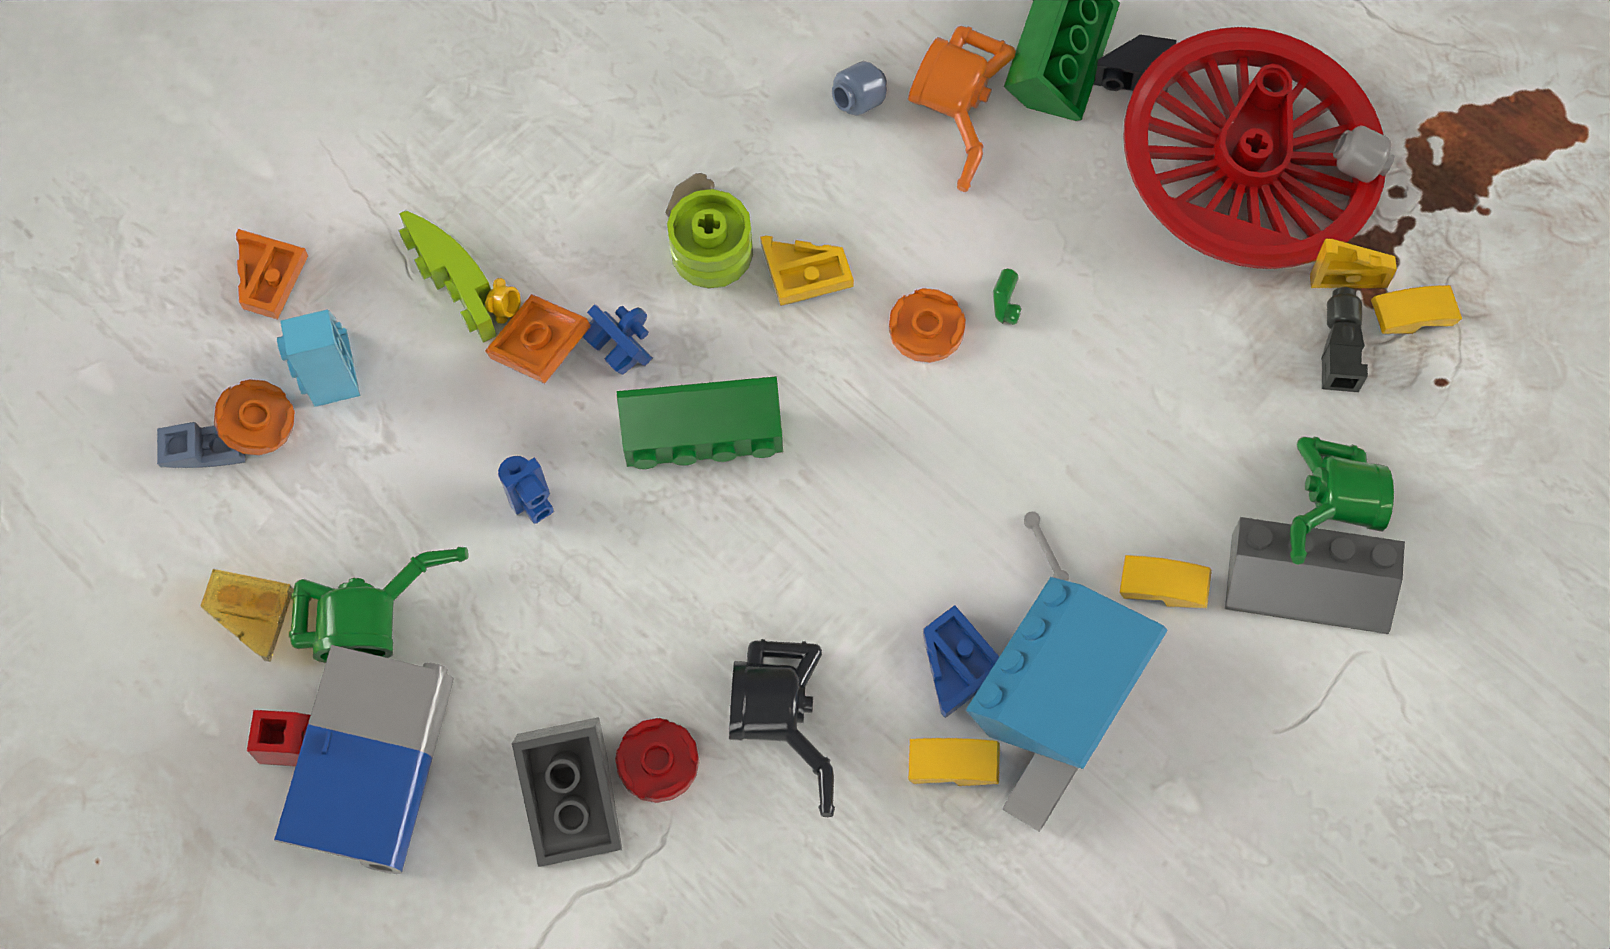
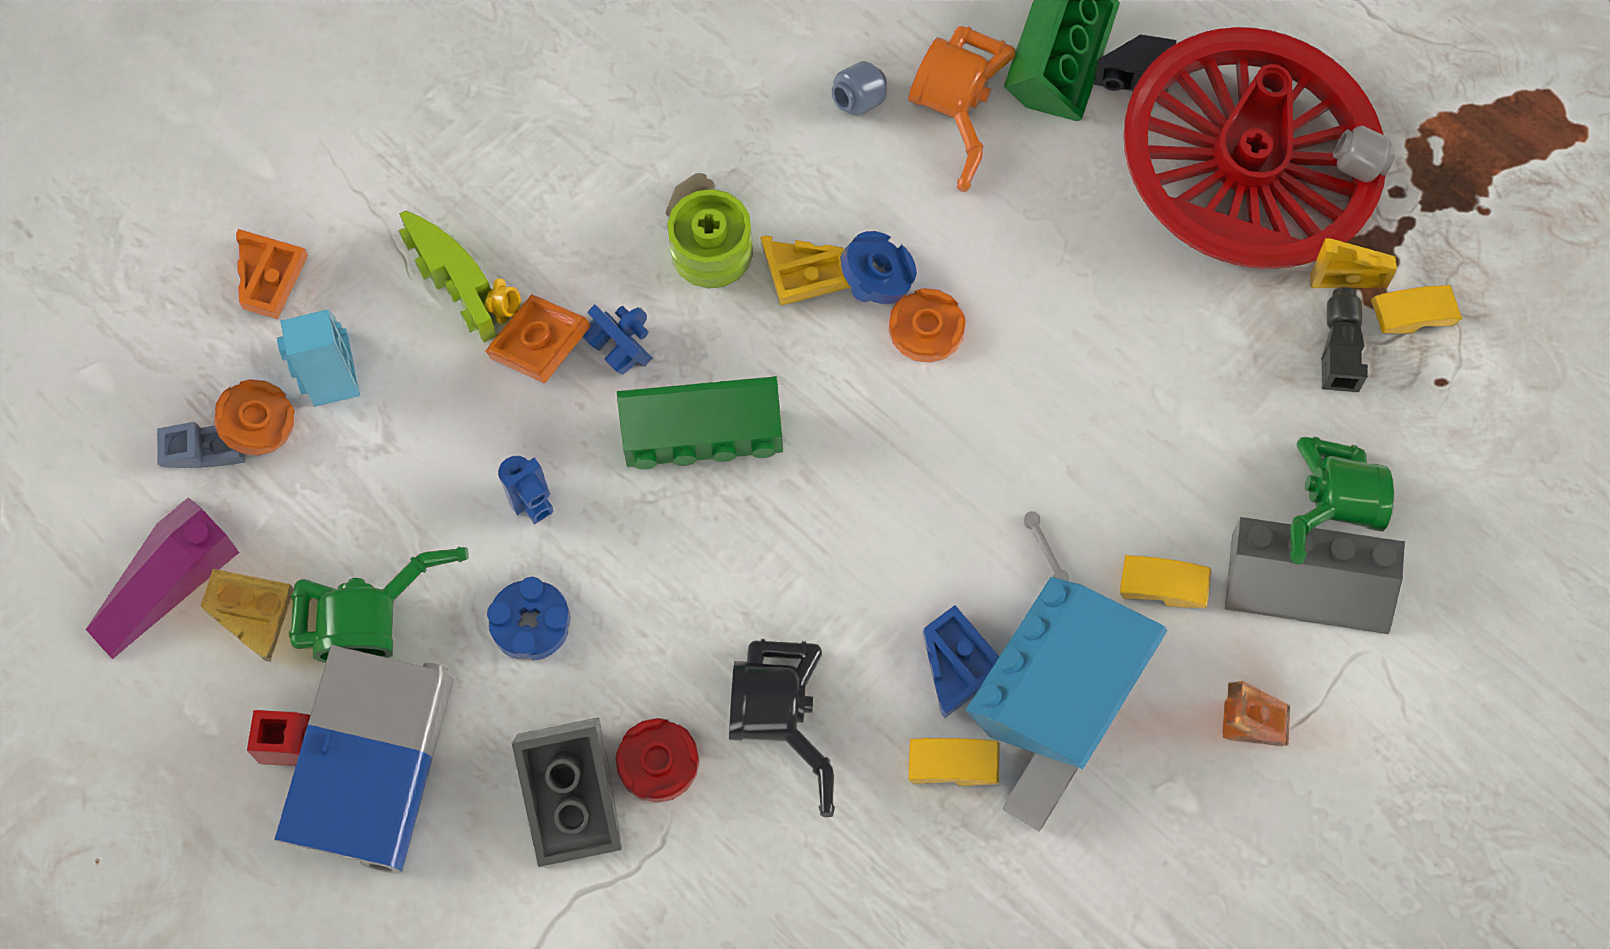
green arm [993,268,1022,325] -> none
none -> magenta wedge [85,497,240,659]
none -> blue plate [487,577,570,661]
none -> blue plate [840,231,917,304]
none -> clear orange slope [1223,681,1290,746]

